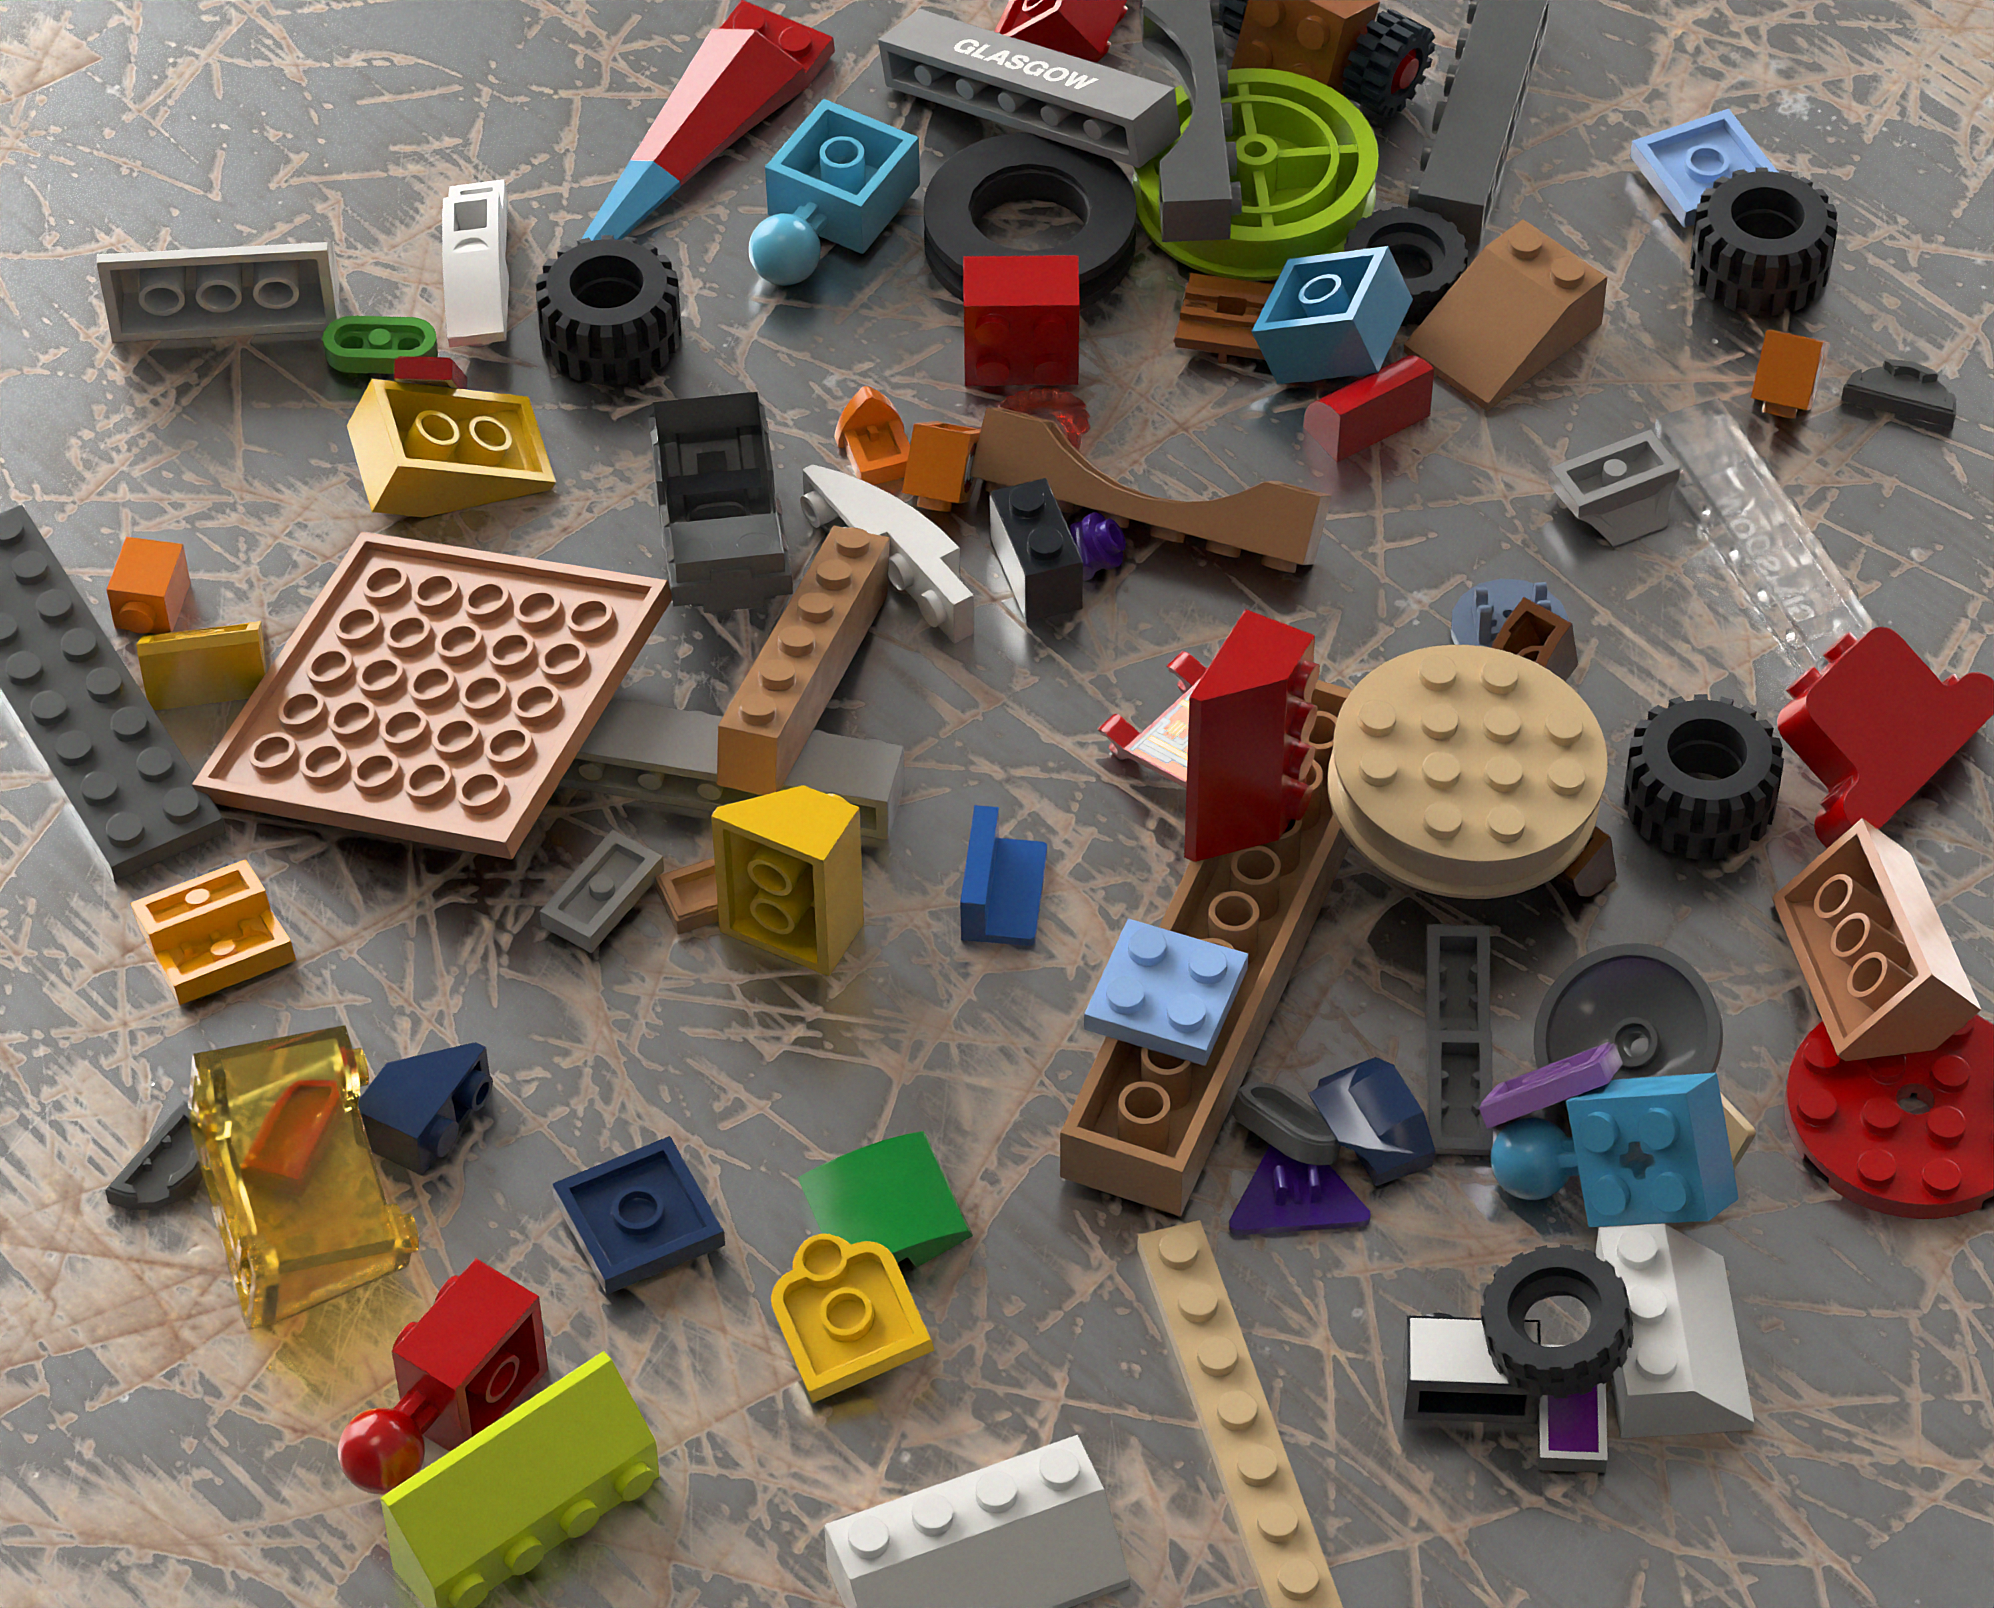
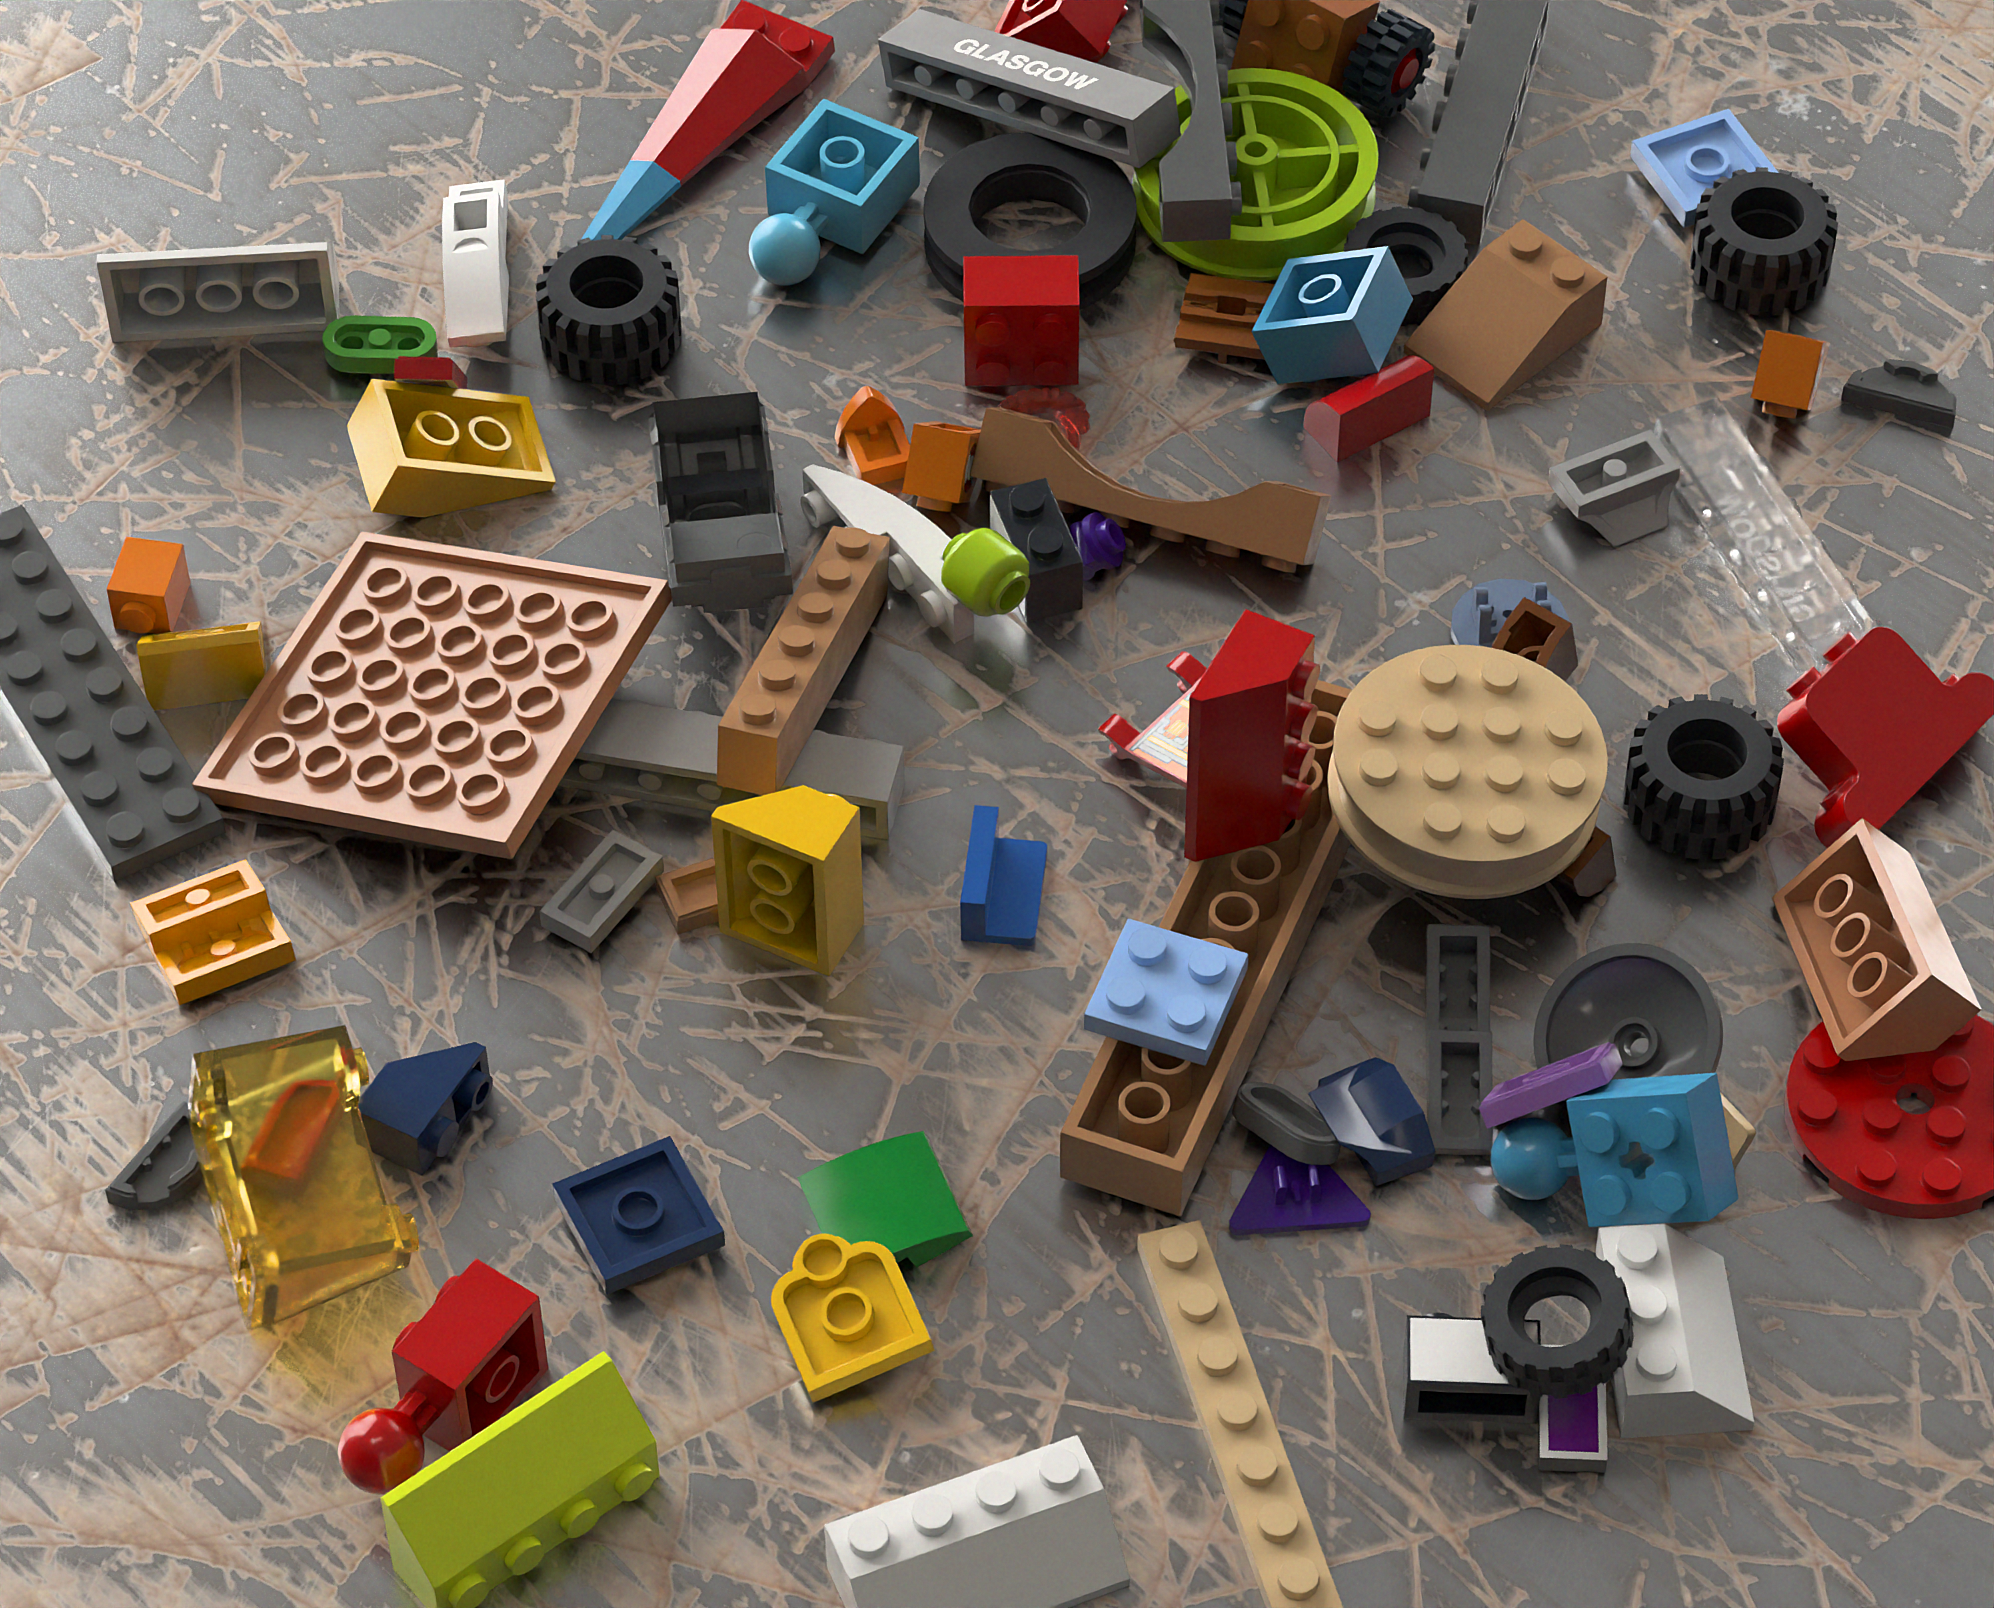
none -> lime head [941,528,1030,617]

